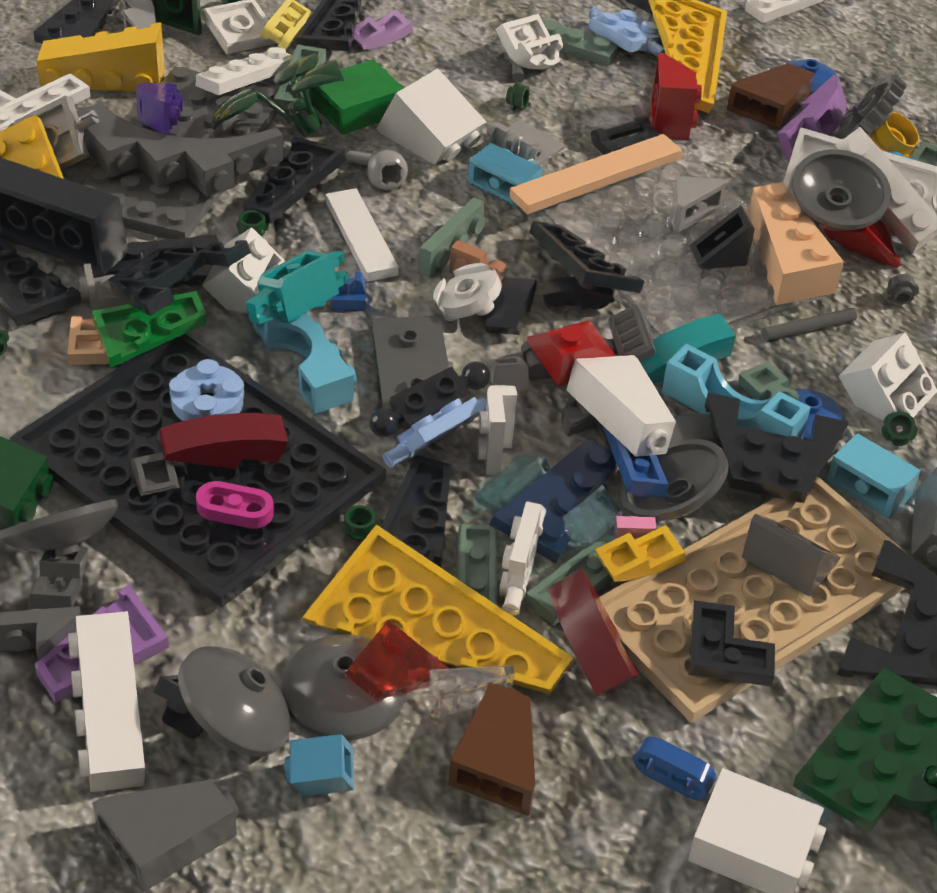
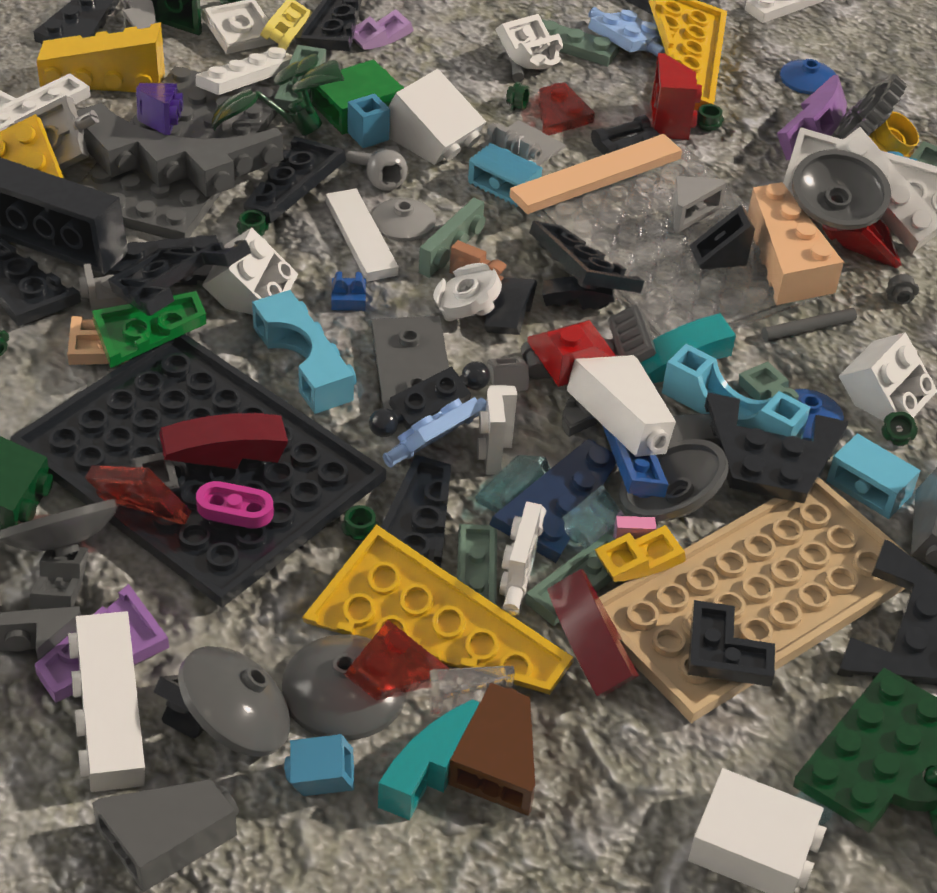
light blue plate [169,359,244,421] -> none
teal hinge [246,250,349,324] -> none
blue beam [633,737,716,800] -> none
reddish brown slope [727,63,815,130] -> none
dark grey slope [742,514,841,596] -> none
none -> clear red wing [85,465,192,524]
none -> dark azure brick [348,93,390,148]
none -> light grey dish [372,198,436,241]
none -> teal slope [378,699,480,820]
none -> clear red wing [538,82,595,136]
none -> dark green plate [697,104,724,131]

